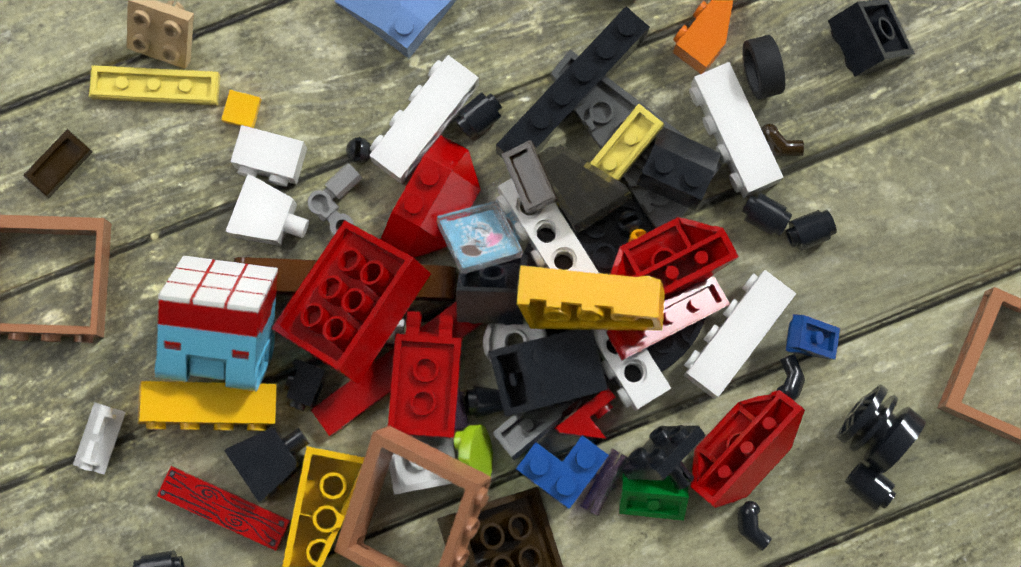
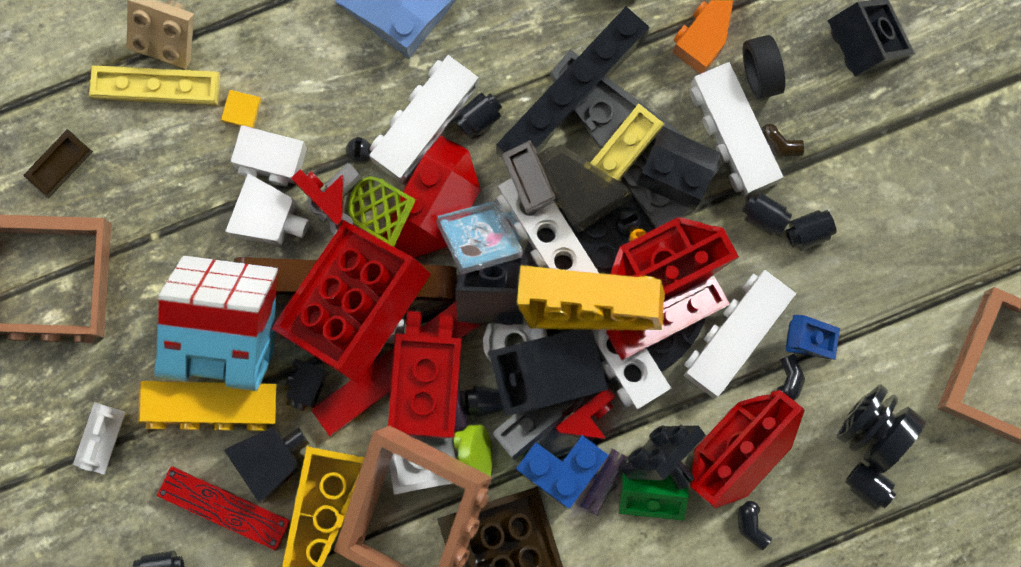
none -> red slope [291,169,344,228]
none -> lime window [348,176,416,247]

